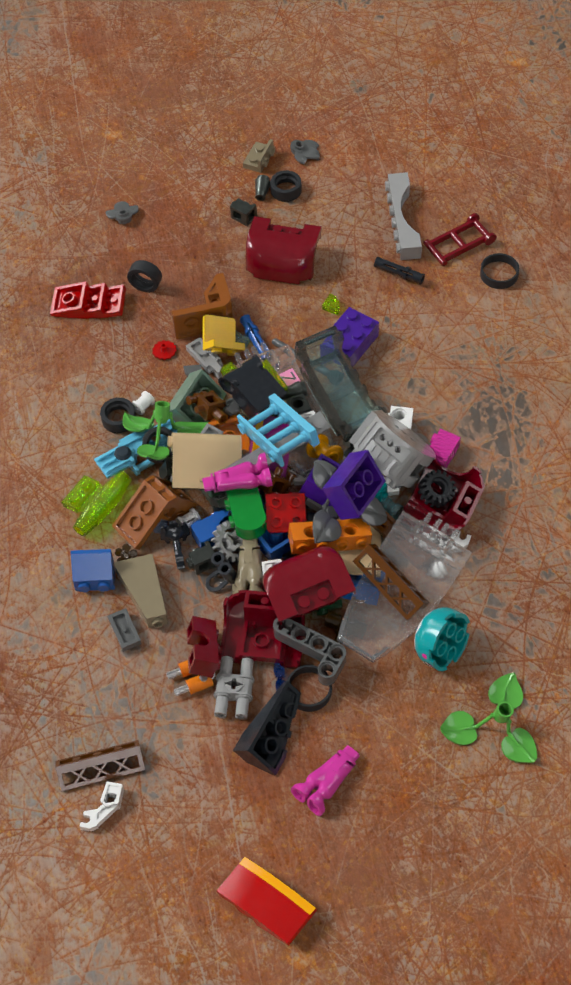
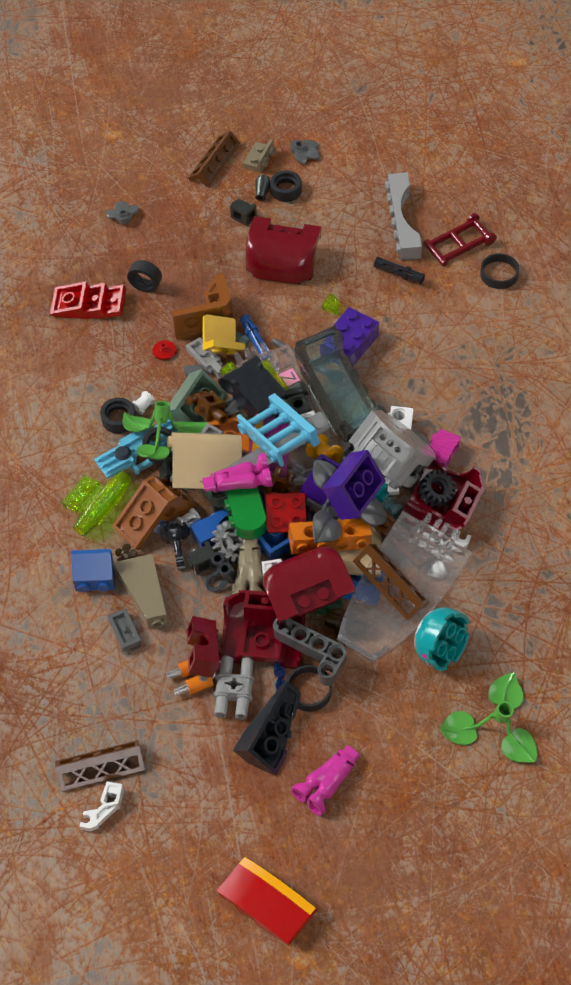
none -> reddish brown fence [188,131,240,187]

